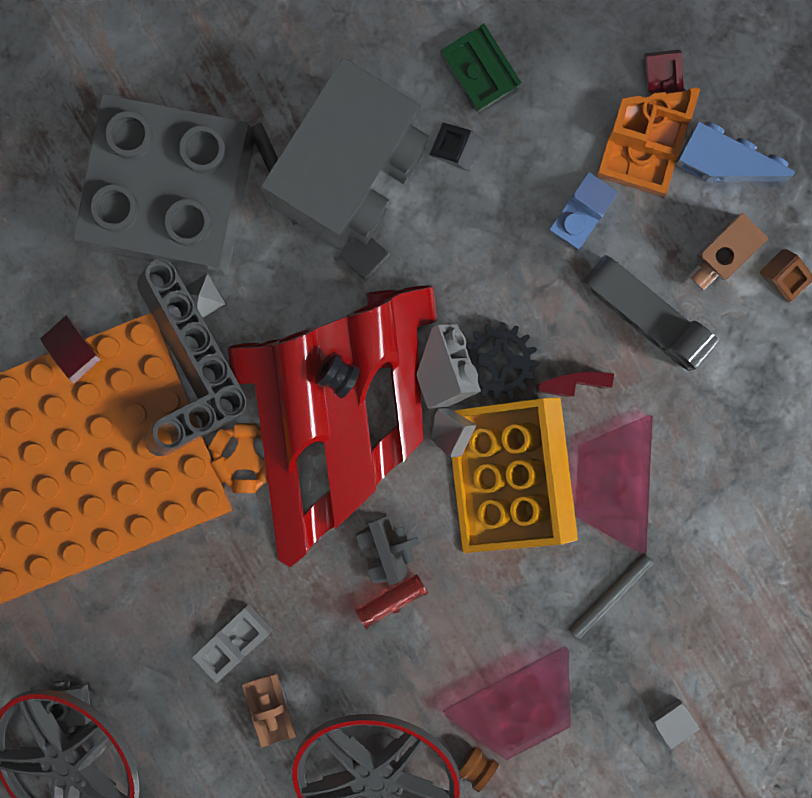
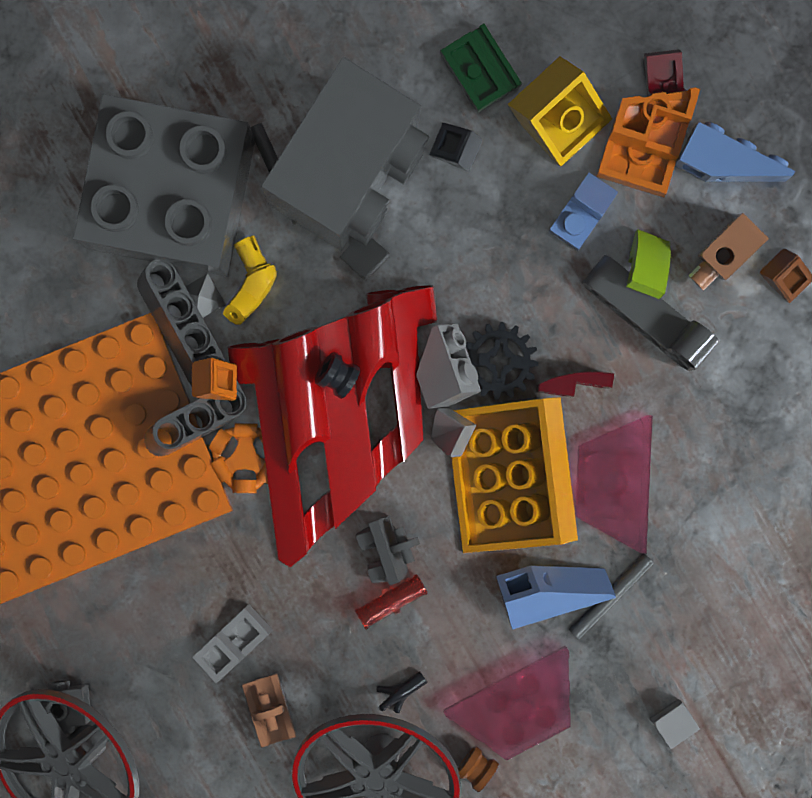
dark red slope [40,315,101,384] -> none
none -> orange slope [192,358,237,401]
none -> yellow arm [223,235,277,325]
none -> black bar [376,671,428,713]
none -> medium blue slope [496,566,616,630]
none -> yellow slope [508,56,612,167]
none -> lime slope [626,229,671,299]

